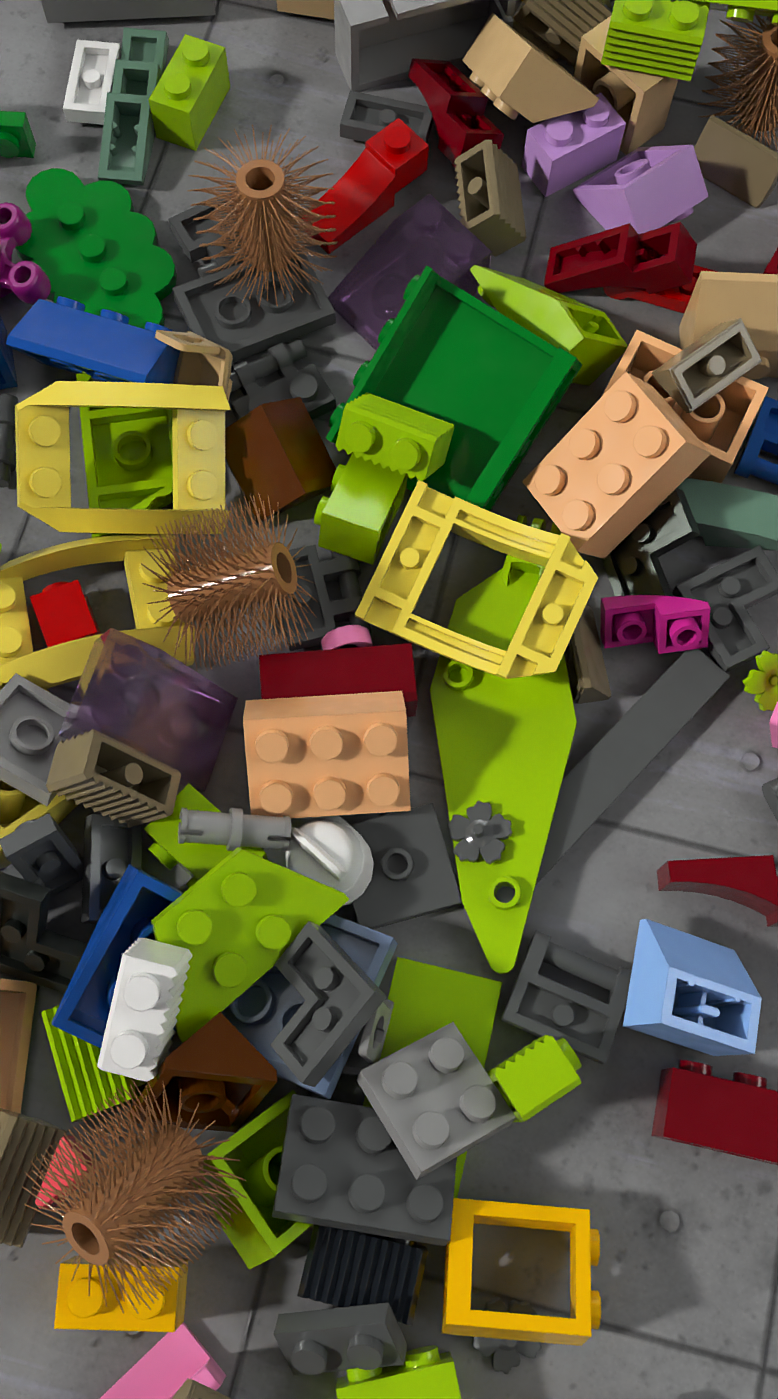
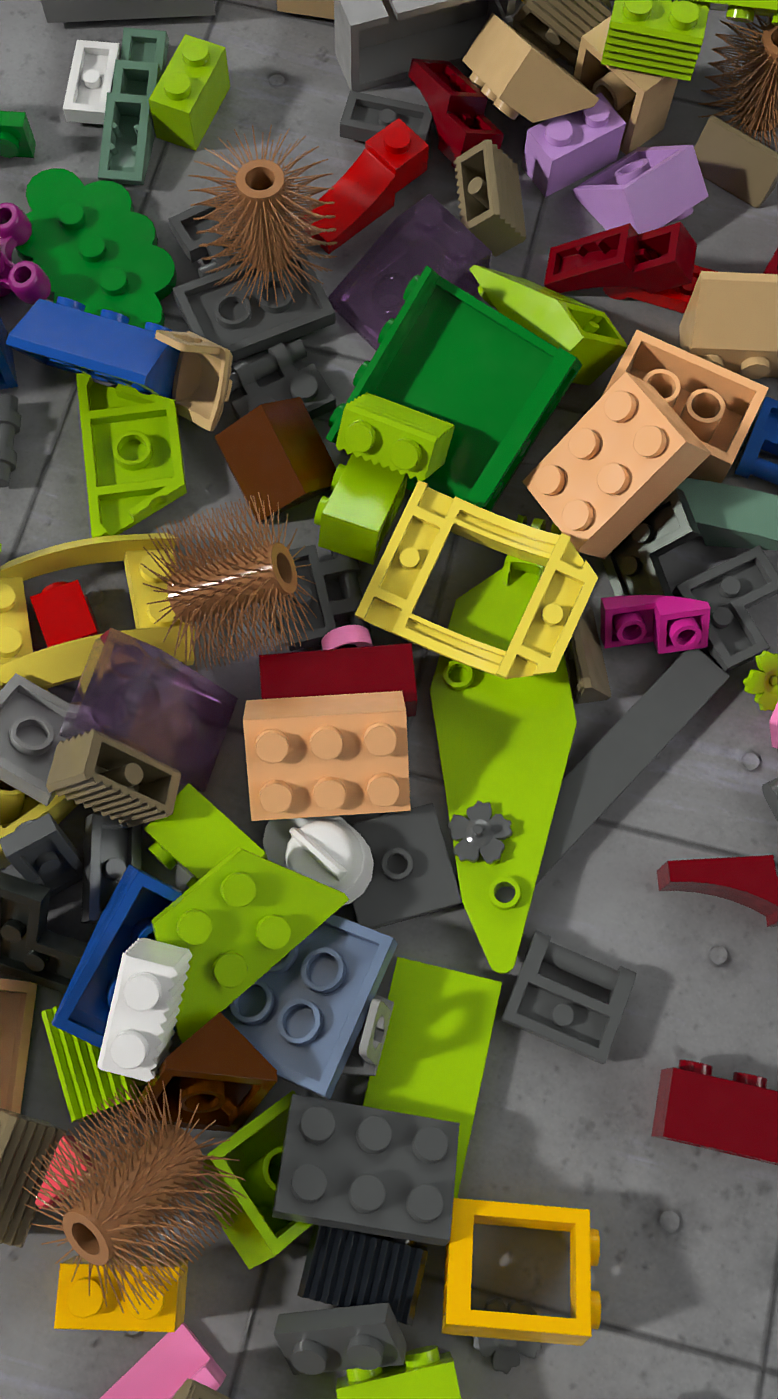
light yellow wedge [15,381,231,534] -> none
light grey pin [178,808,291,851] -> none
dark grey plate [270,921,387,1087] -> none
light grey plate [356,1022,516,1180] -> none
lime brick [486,1035,582,1123] -> none
light blue slope [623,919,762,1056] -> none
dark tan slope [652,318,762,413] -> none

